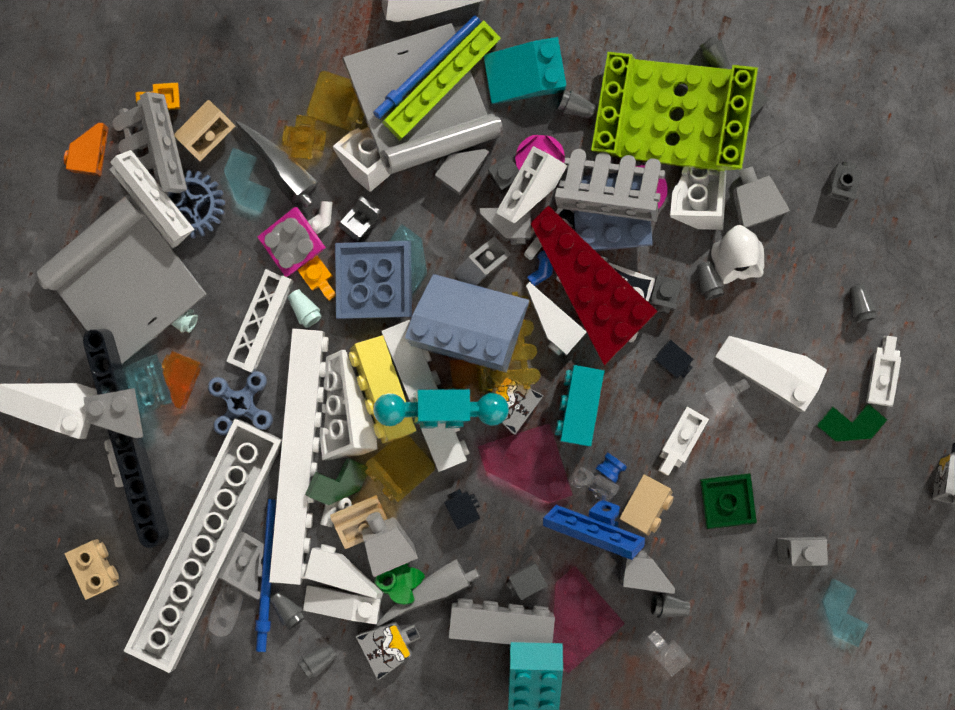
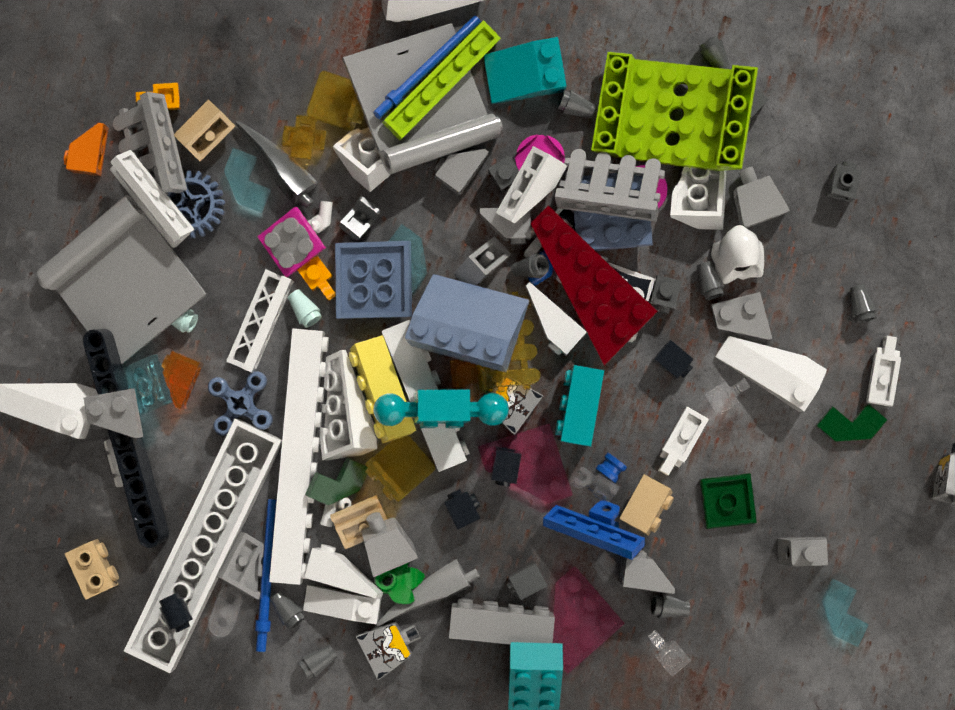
none -> black brick [159,592,193,633]
none -> black brick [490,446,522,487]
none -> dark grey cone [512,253,549,278]
none -> light grey wing [710,292,772,340]

